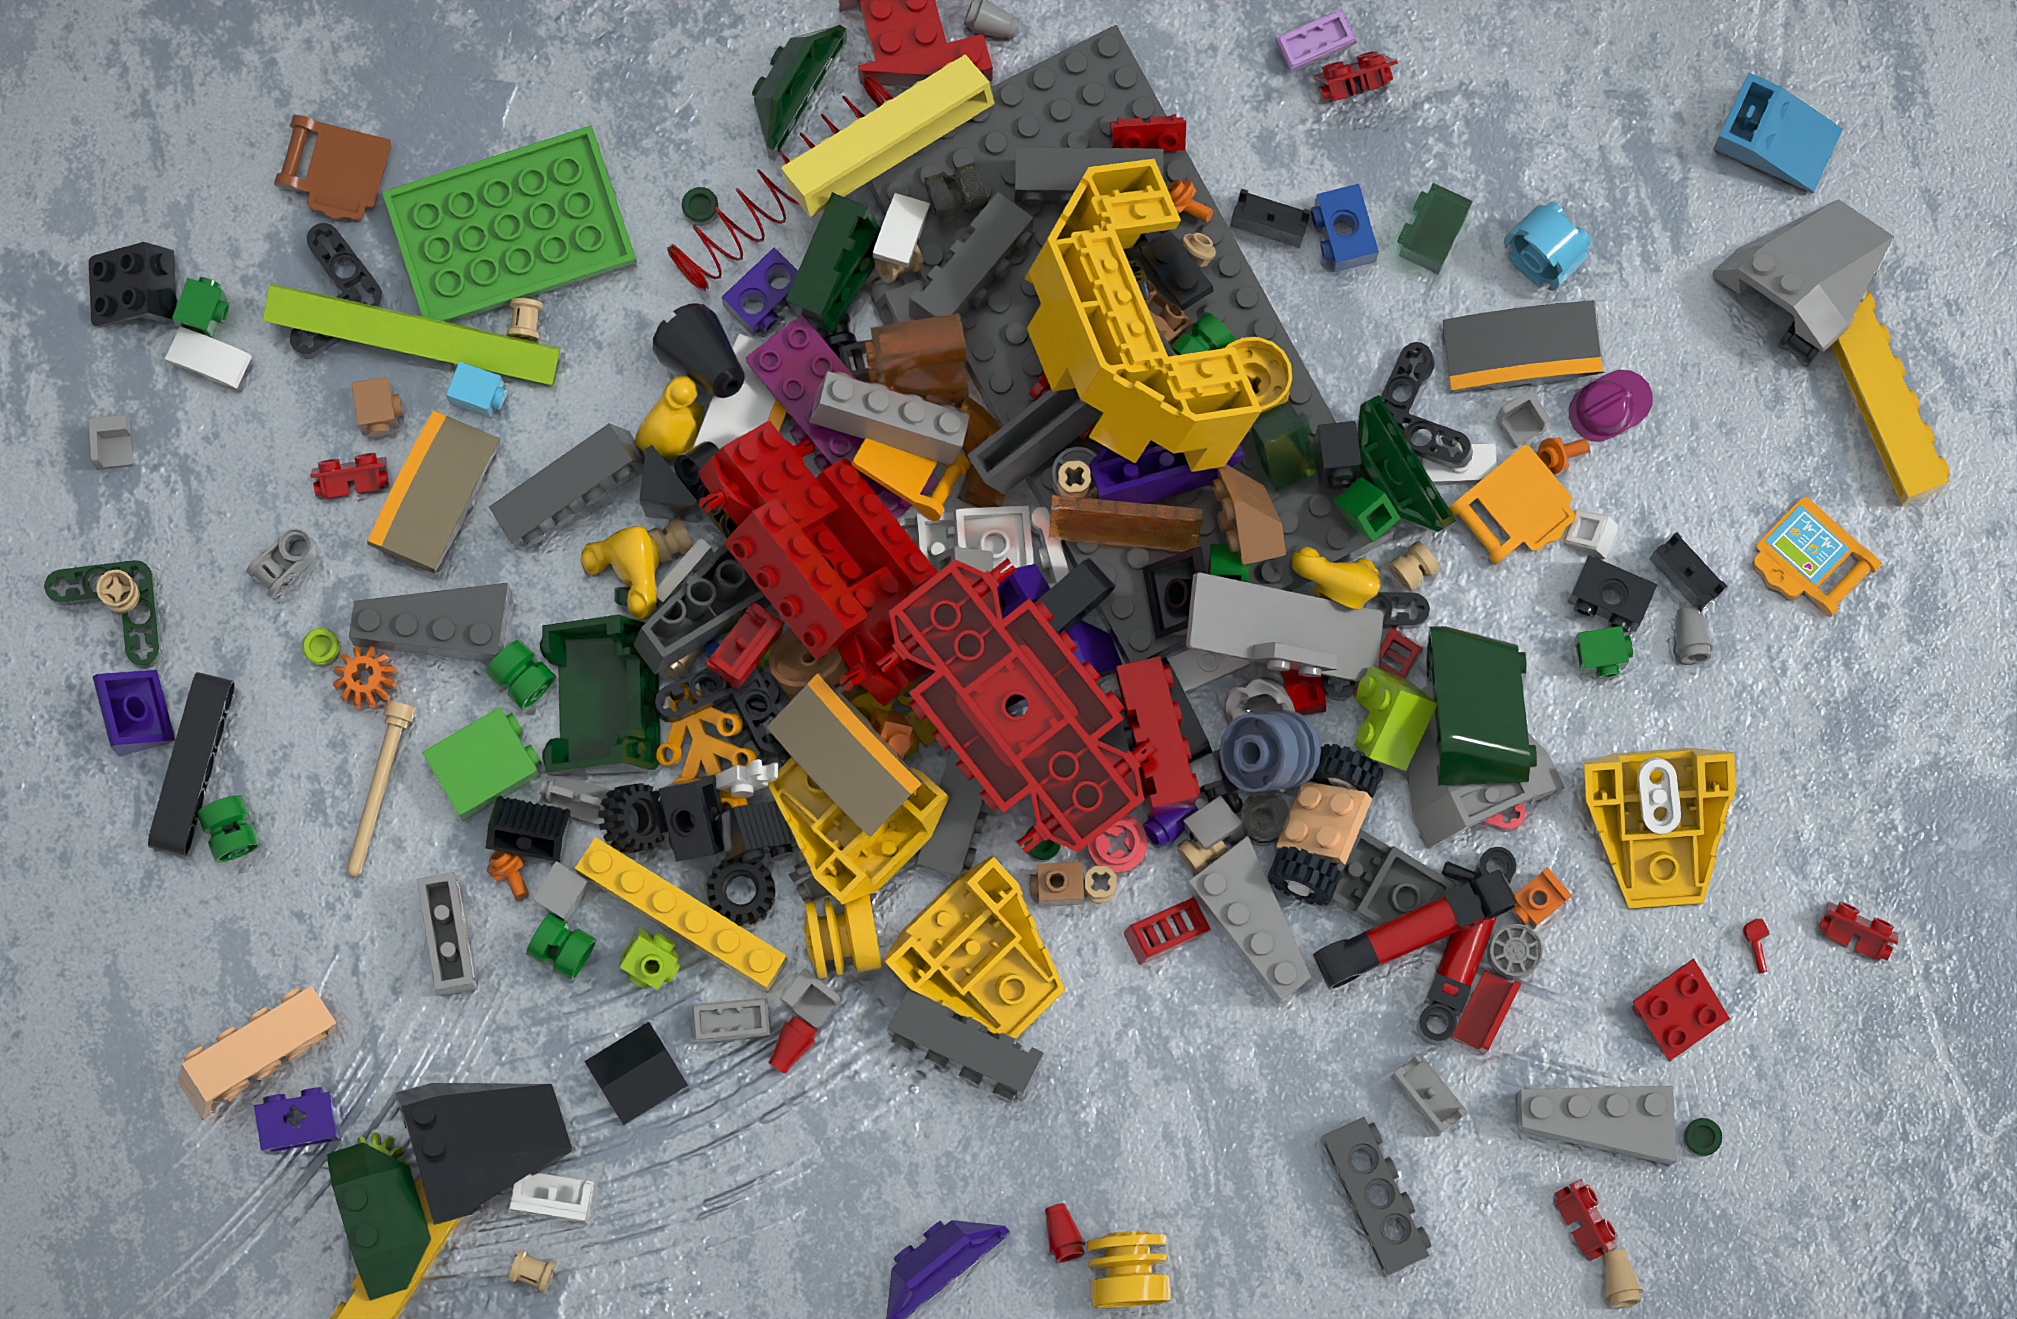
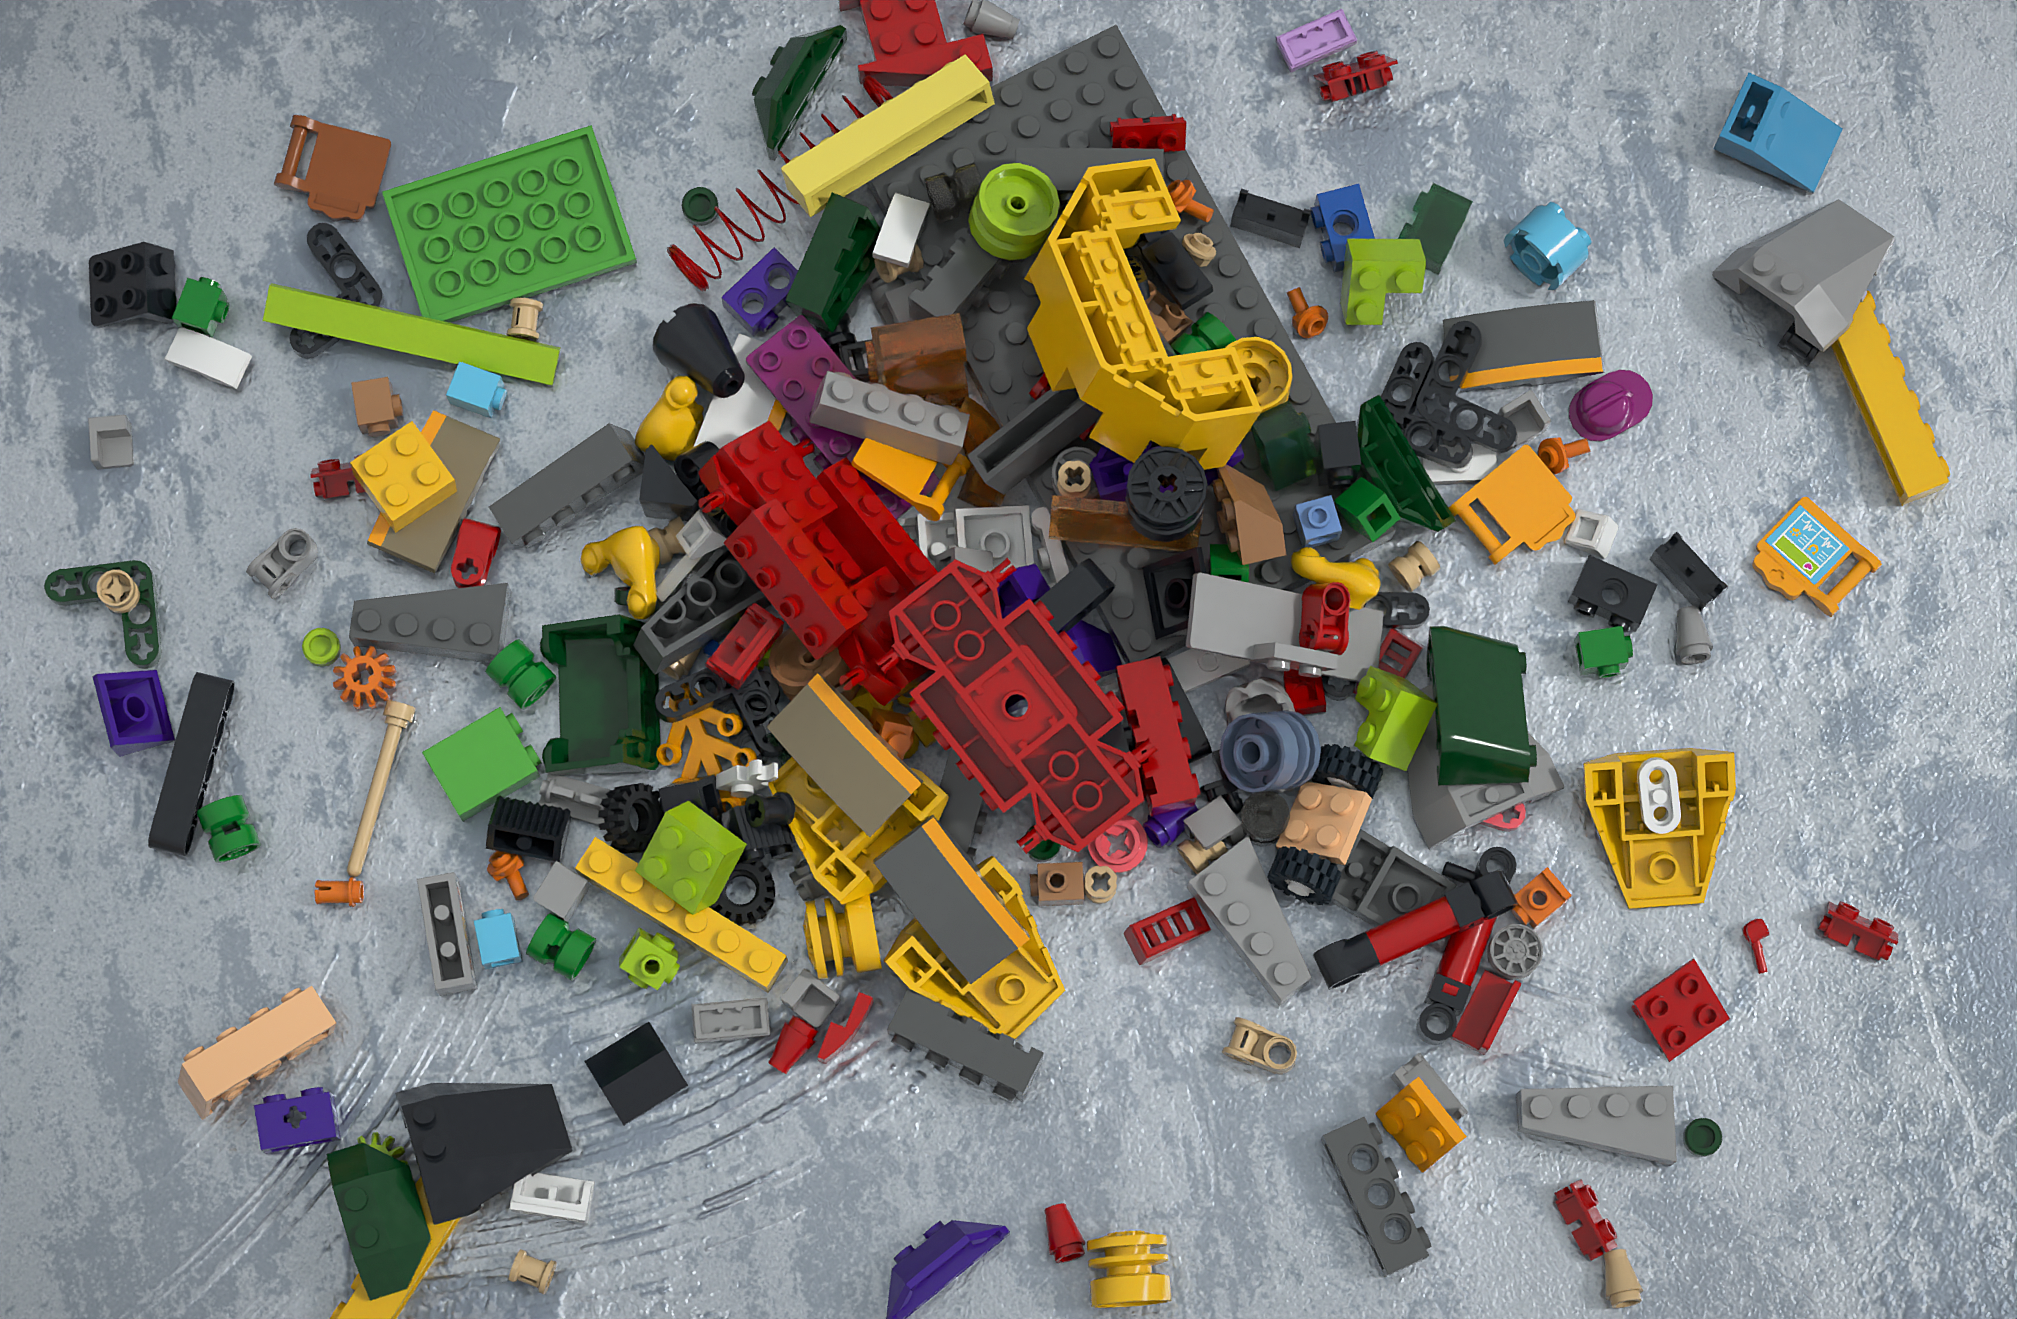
none -> orange pin [315,877,364,907]
none -> yellow brick [350,421,457,533]
none -> red piece [451,518,501,588]
none -> medium azure brick [474,909,523,969]
none -> lime brick [635,801,747,915]
none -> white slope [676,509,726,560]
none -> black bush [744,792,795,828]
none -> red slope [817,992,874,1064]
none -> dark grey slope [873,815,1030,984]
none -> lime wheel [968,163,1060,260]
none -> black wheel [1124,446,1208,542]
none -> tan piece [1222,1017,1297,1074]
none -> orange plate [1286,287,1328,338]
none -> medium blue brick [1293,495,1342,548]
none -> red piece [1299,582,1351,656]
none -> lime brick [1340,238,1426,325]
none -> light orange plate [1375,1076,1467,1173]
none -> black beam [1416,321,1518,453]

